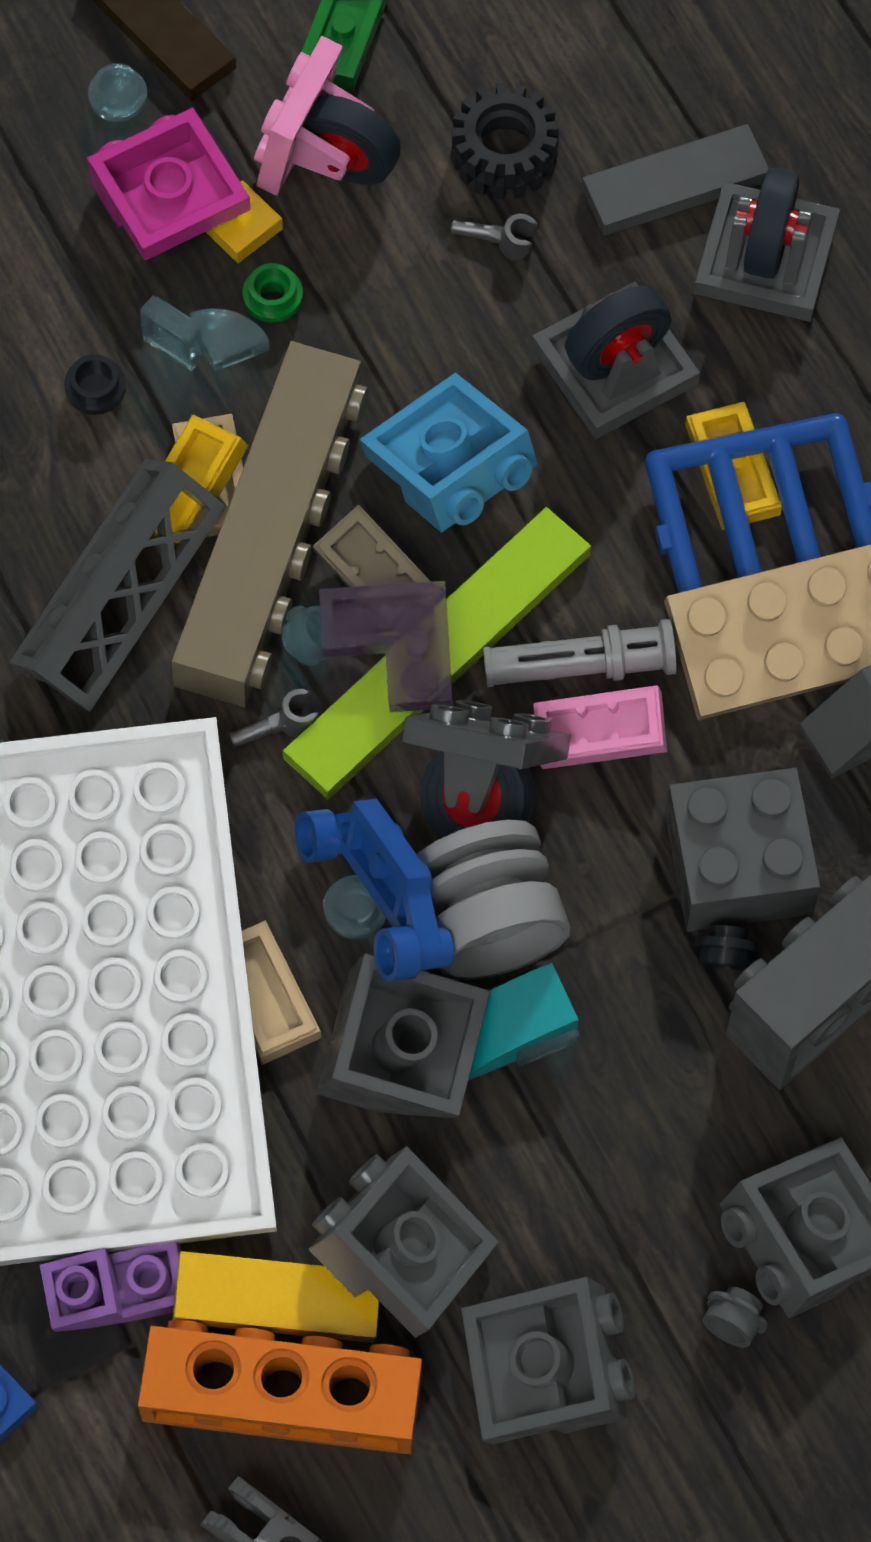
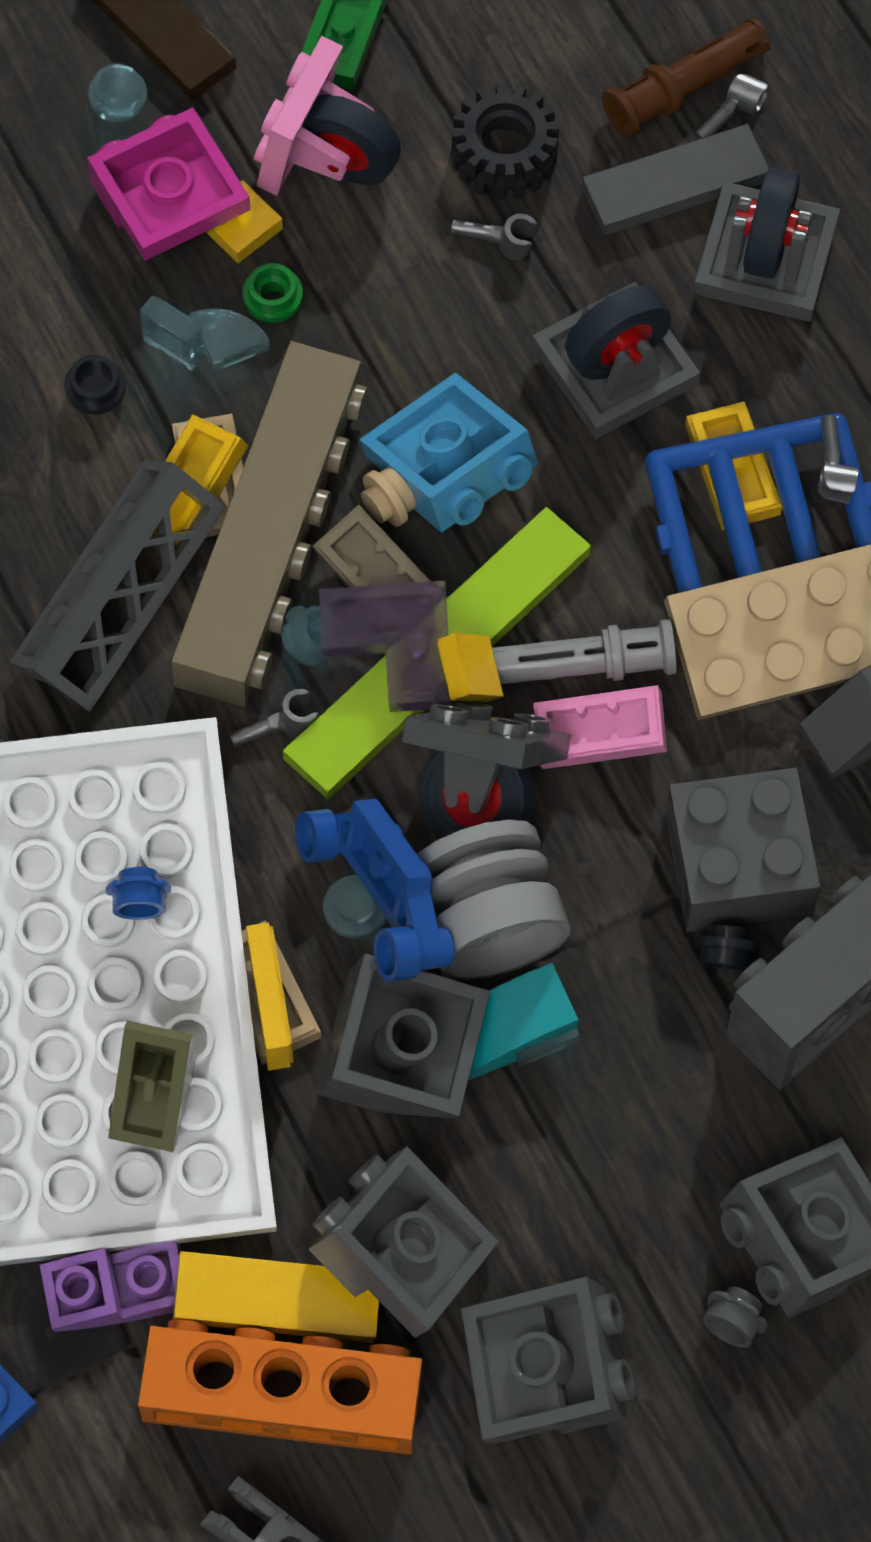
none -> blue plate [106,867,171,920]
none -> olive slope [108,1020,197,1152]
none -> yellow tile [246,922,293,1071]
none -> tan plate [361,467,416,527]
none -> yellow tile [437,633,503,703]
none -> reddish brown pin [602,17,771,139]
none -> flat silver hand [694,74,768,140]
none -> flat silver hand [818,416,859,503]

